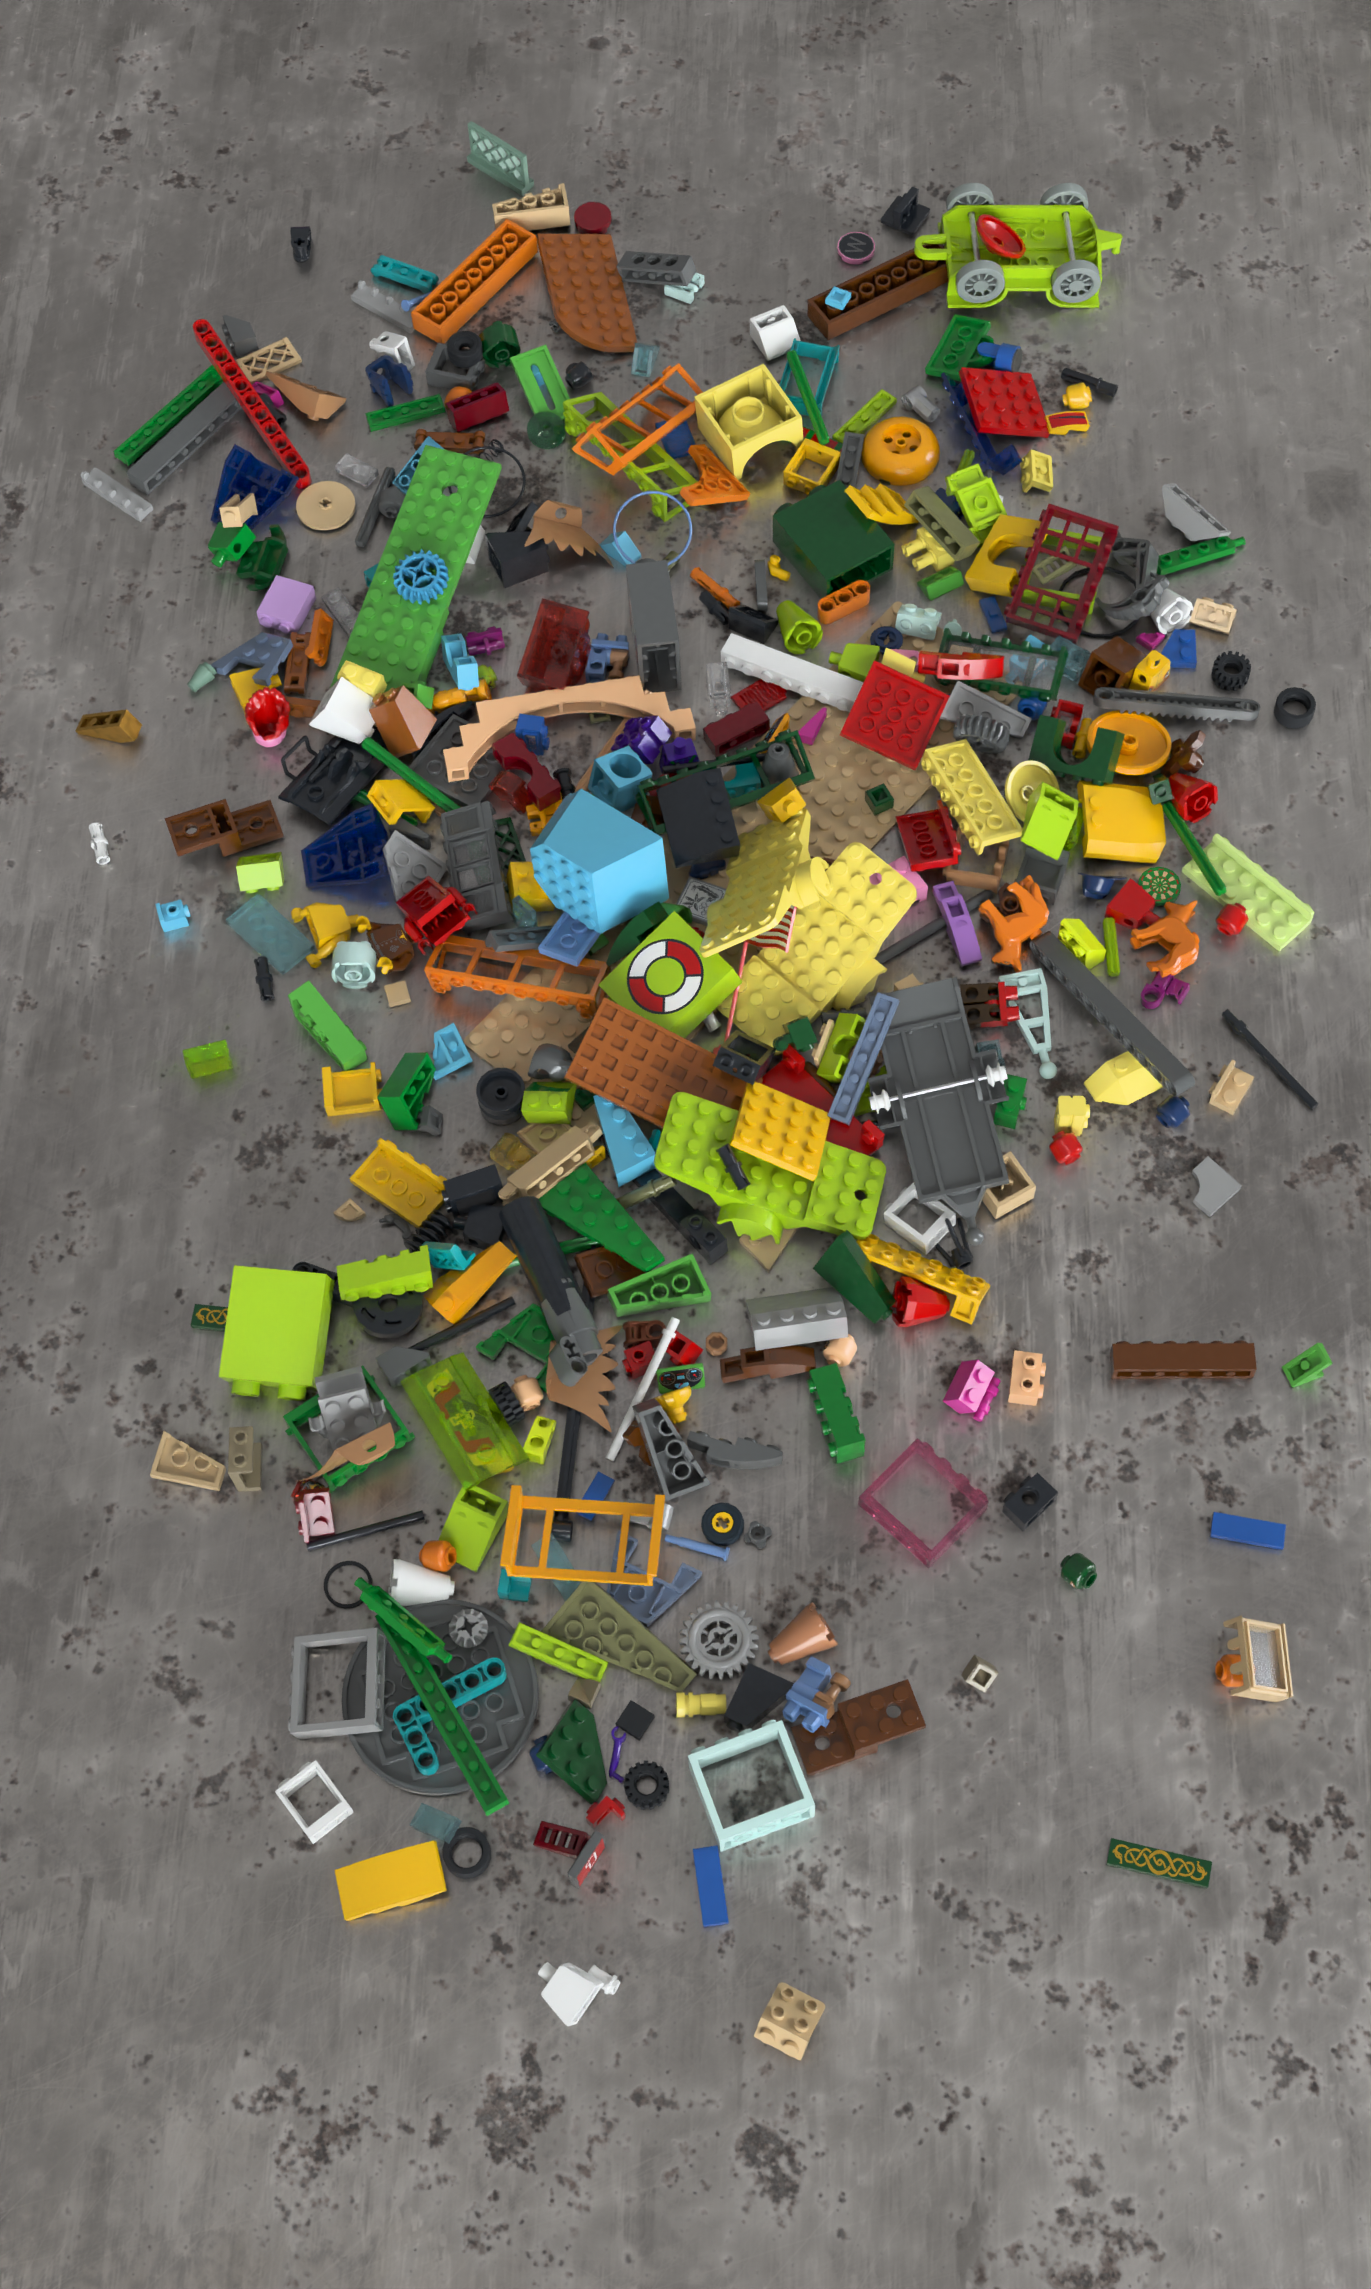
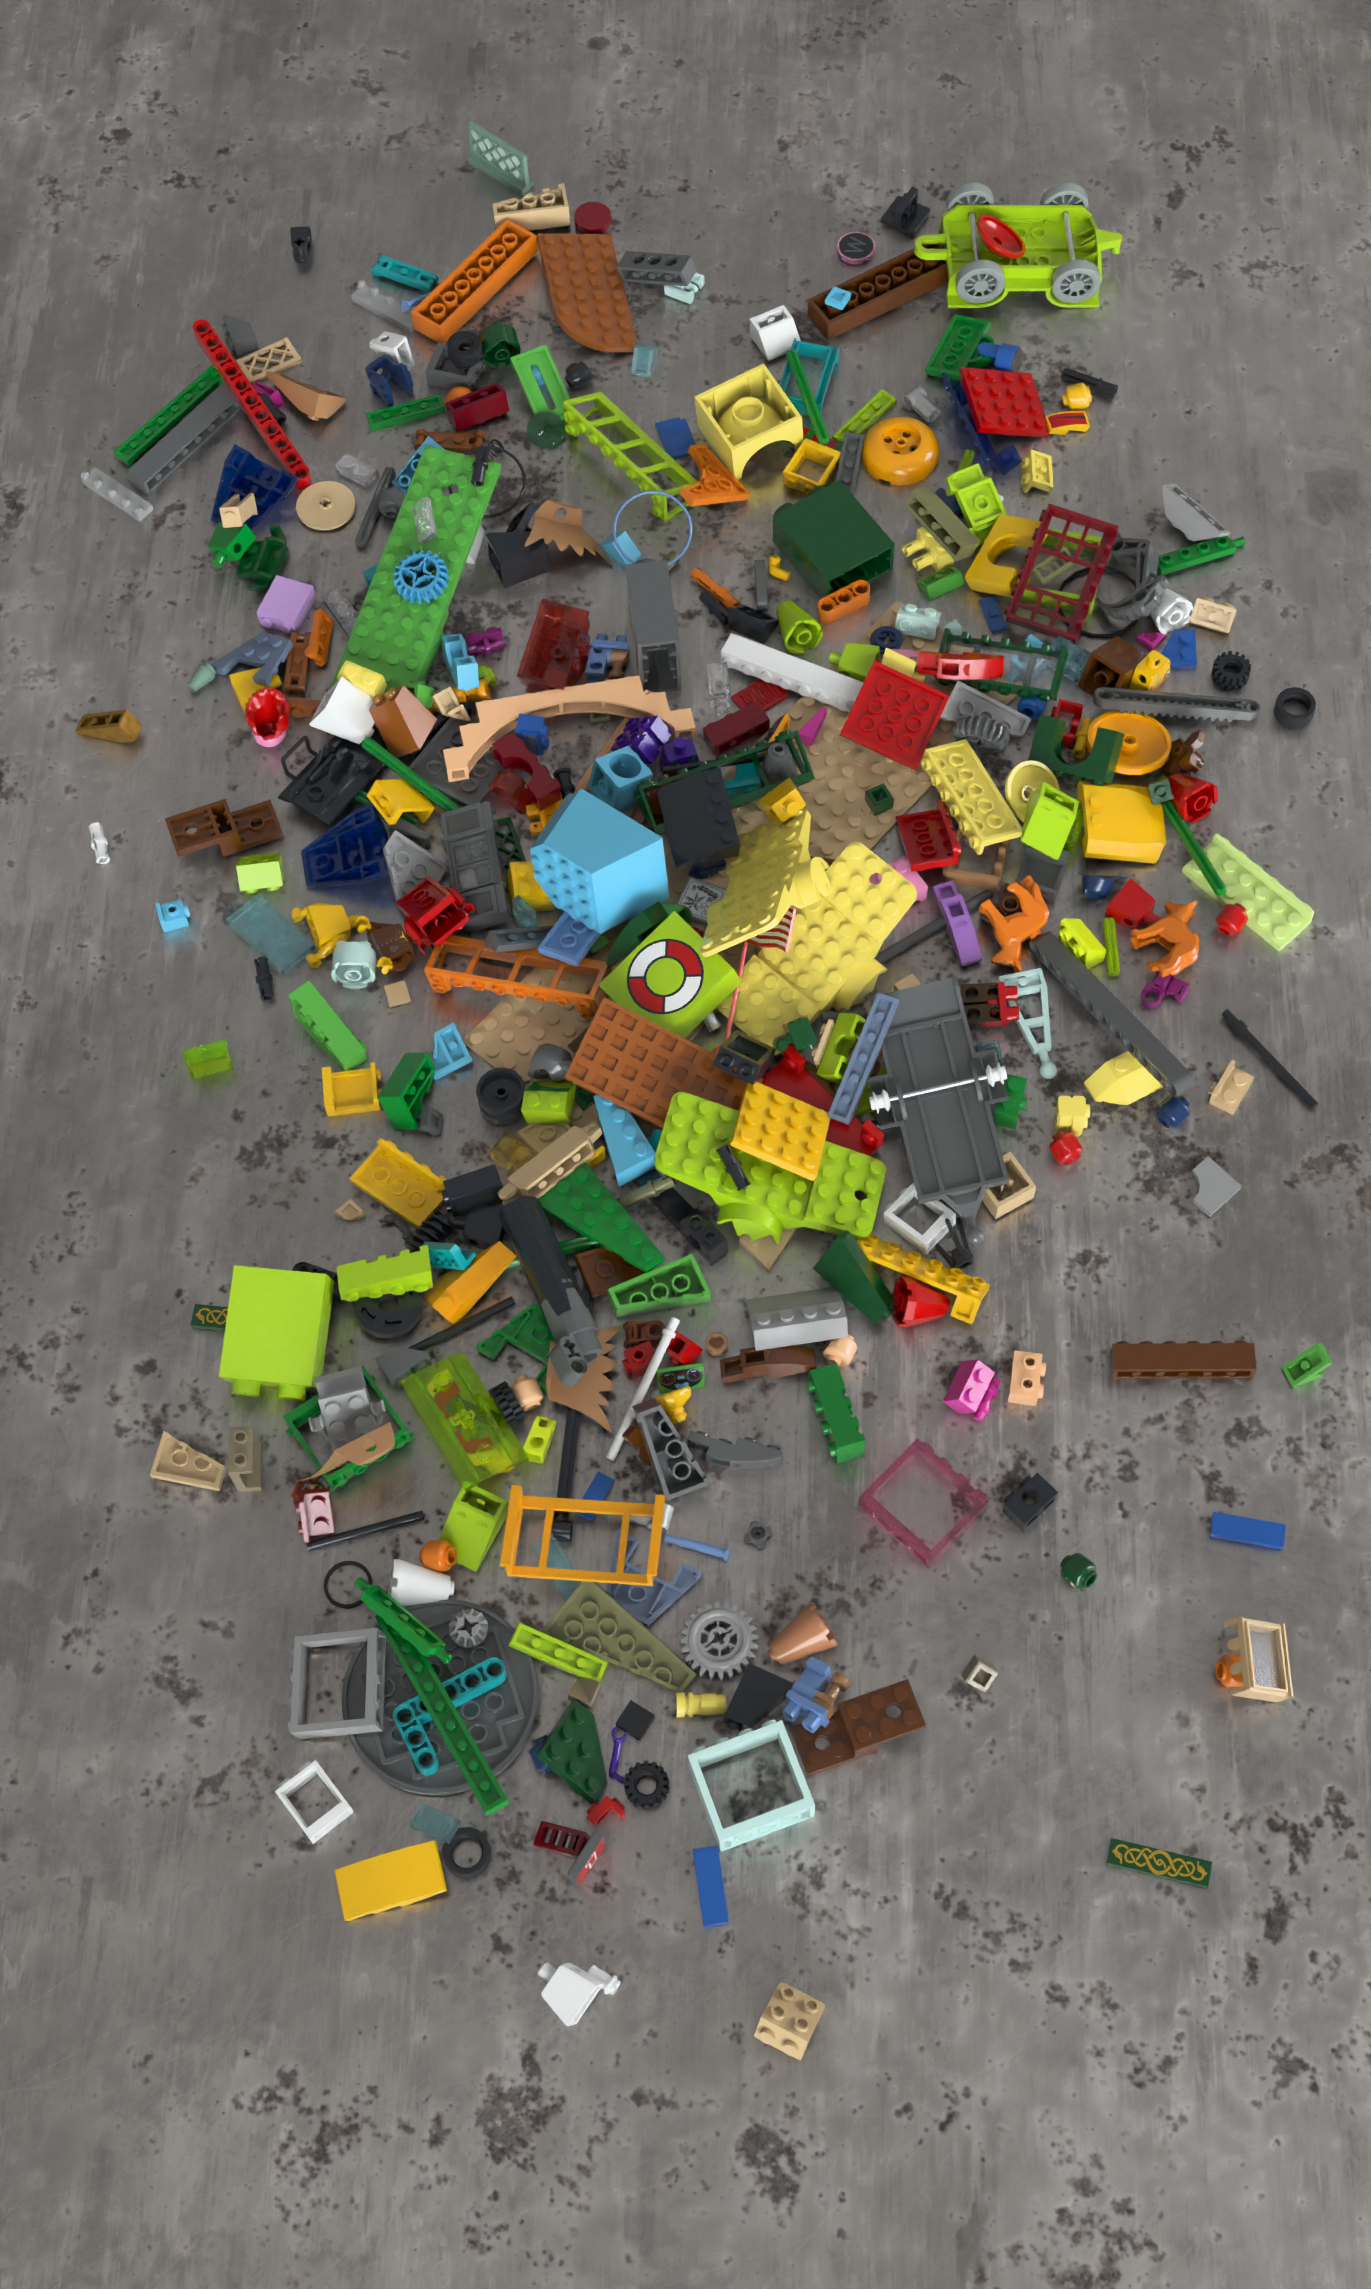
teal panel [497,1568,532,1602] -> none
orange window [572,363,703,476] -> none
black bush [701,1502,744,1546] -> none
yellow slope [845,483,919,525] -> none
green tile [1138,867,1181,907] -> none
none -> clear plate [412,497,437,544]
none -> tan slope [431,686,471,722]
none -> black axle [471,445,490,486]

